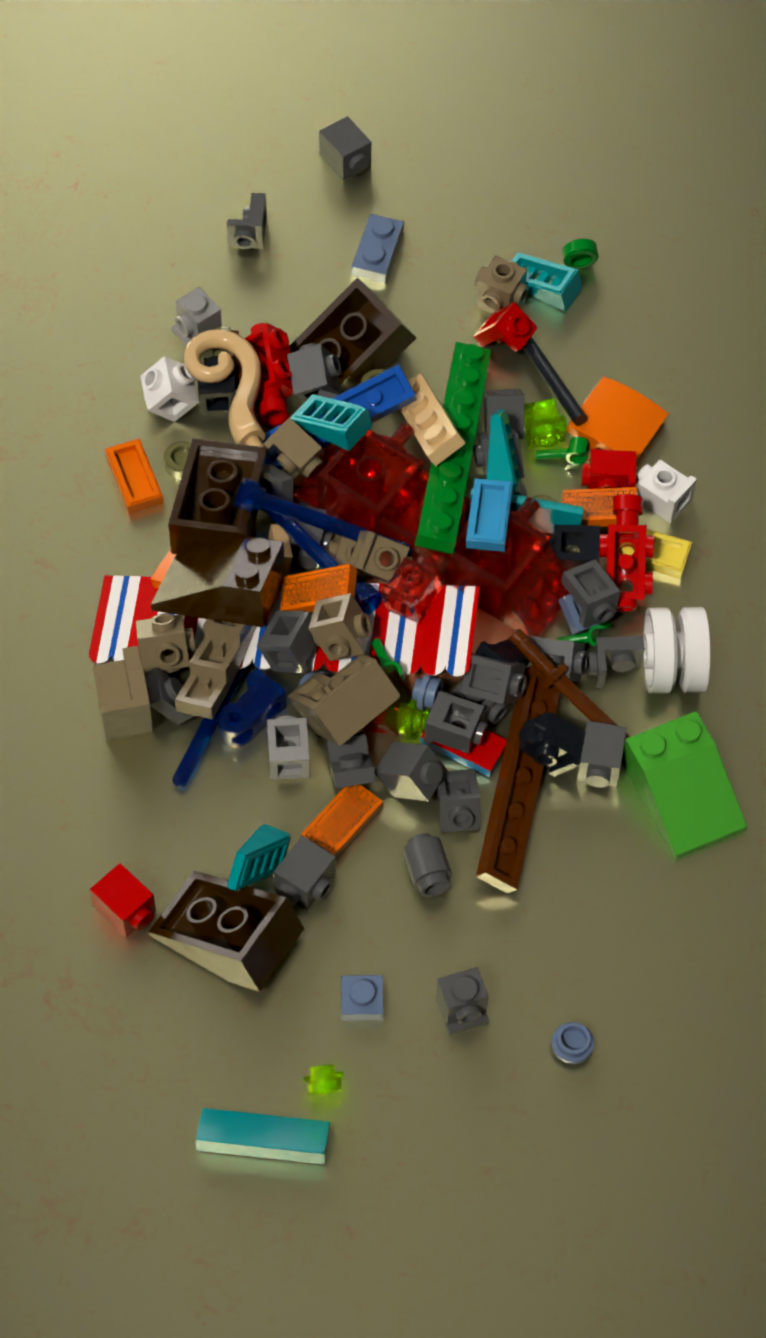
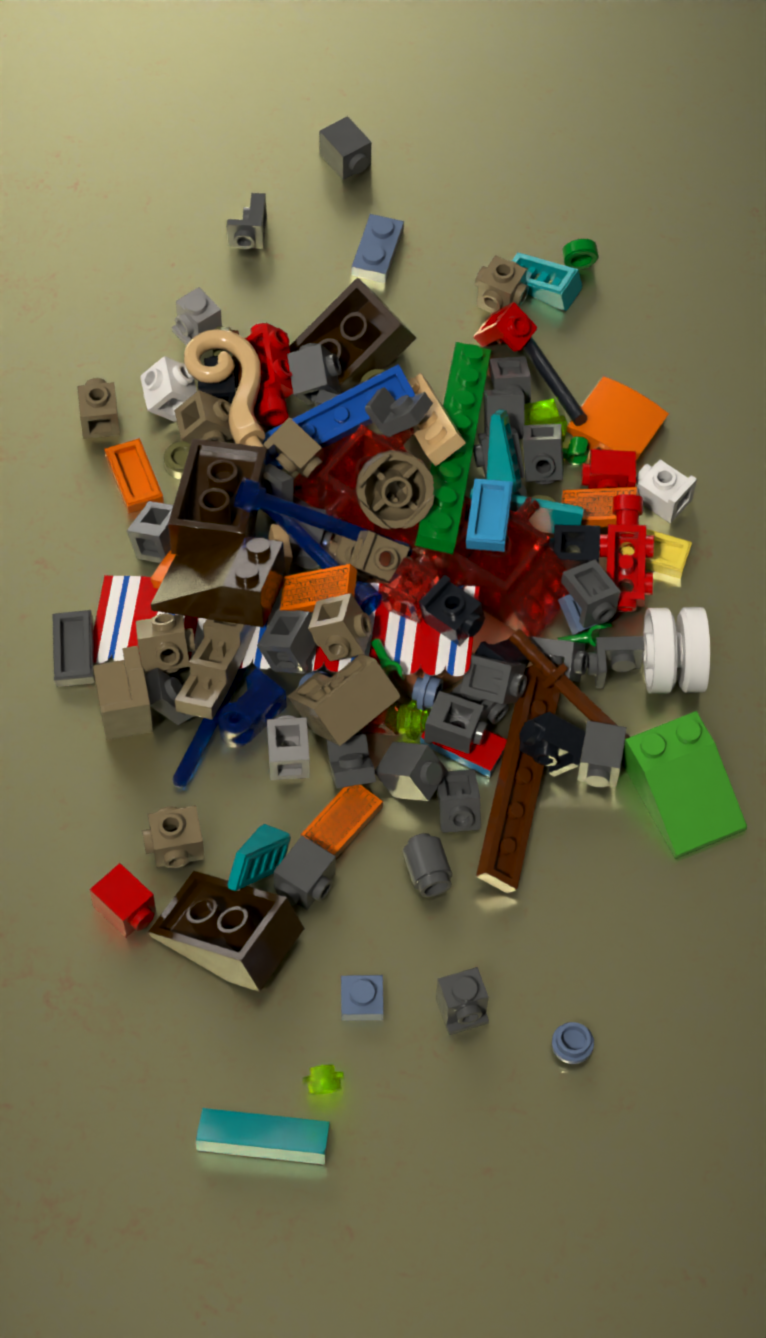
teal slope [290,394,372,451] -> none
none -> dark grey tile [52,610,95,687]
none -> dark tan brick [77,378,120,439]
none -> dark grey brick [127,501,173,563]
none -> dark tan brick [142,805,205,868]
none -> dark tan brick [174,390,232,443]
none -> dark tan cylinder [356,450,434,529]
none -> dark grey bracket [365,387,433,438]
none -> black brick [419,575,485,646]
none -> dark grey bracket [489,356,531,409]
none -> dark grey brick [523,424,564,484]

